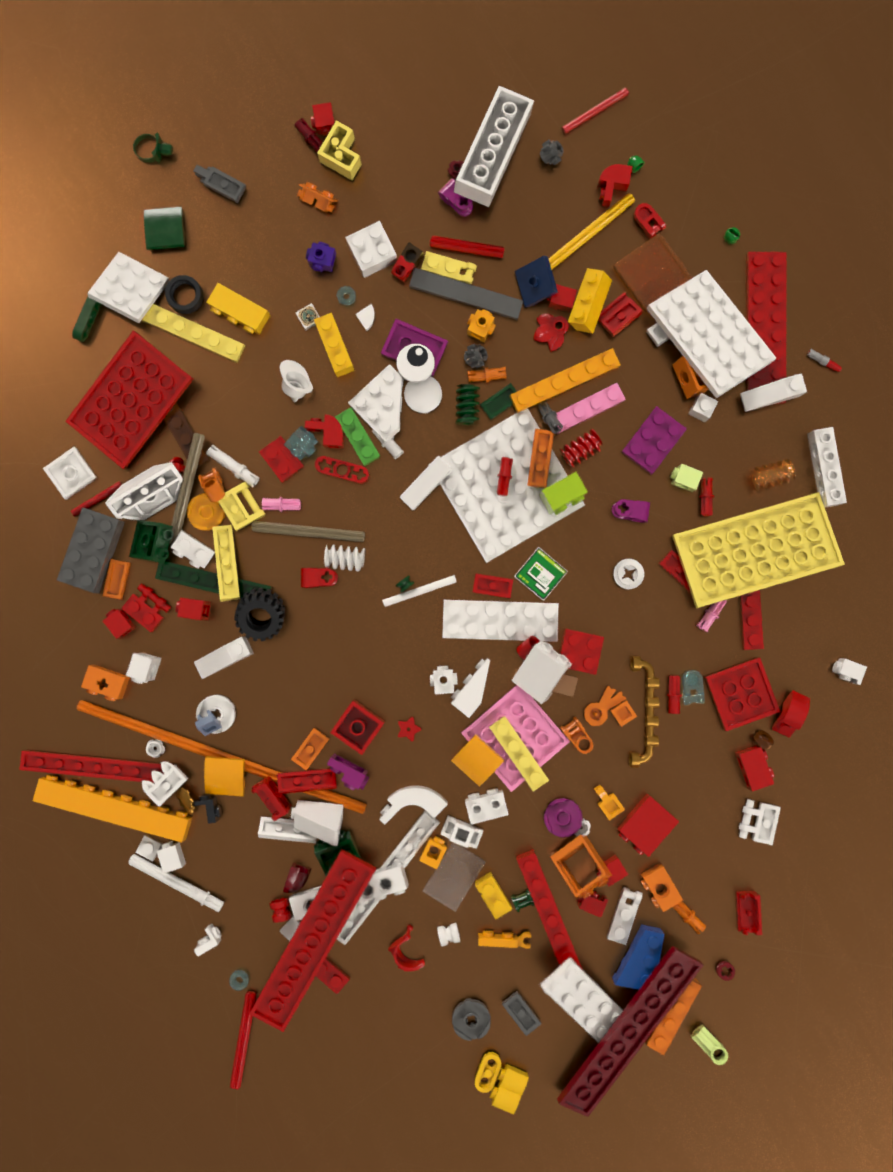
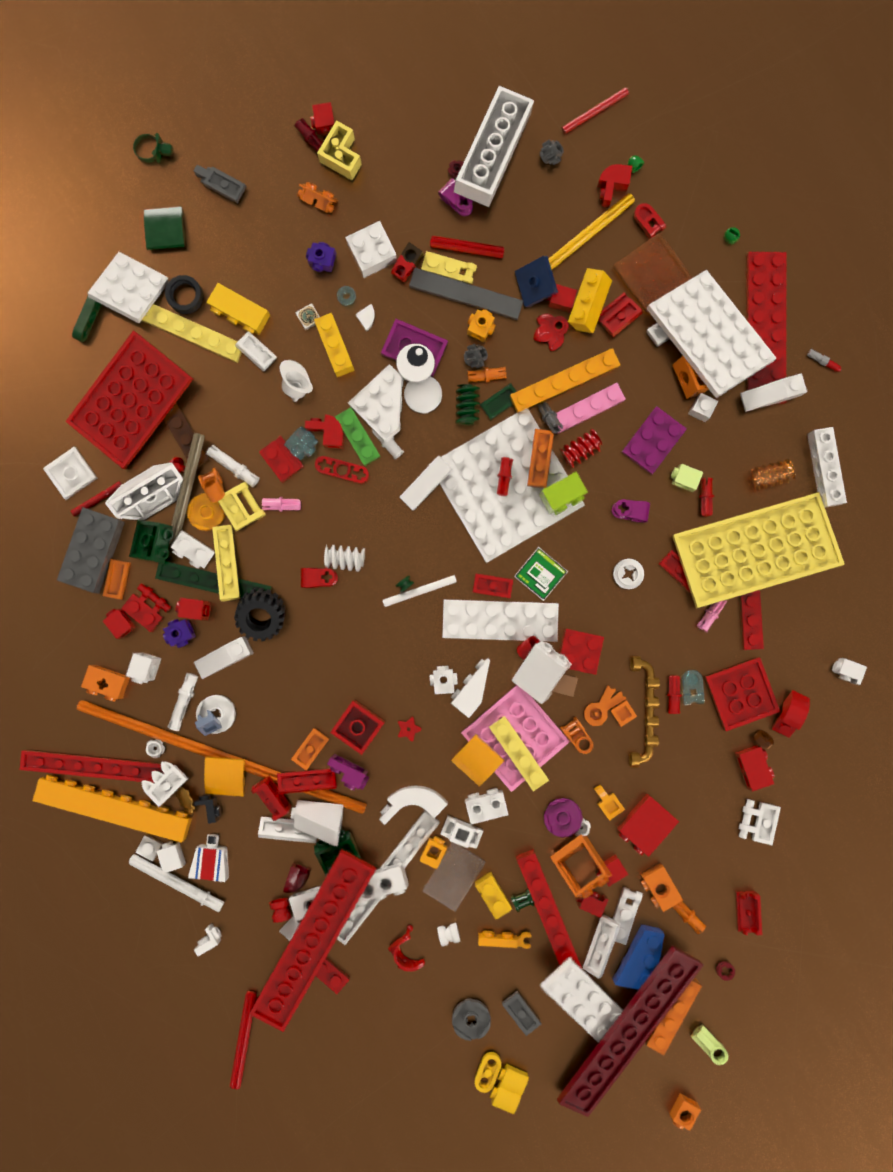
clear light blue plate [229,970,249,991] -> none
dark tan axle [251,521,365,542] -> none
none -> dark purple brick [163,619,196,648]
none -> white pin [167,673,198,731]
none -> torso [188,834,229,882]
none -> white plate [235,331,277,372]
none -> white plate [582,915,621,978]
none -> orange brick [669,1093,701,1131]

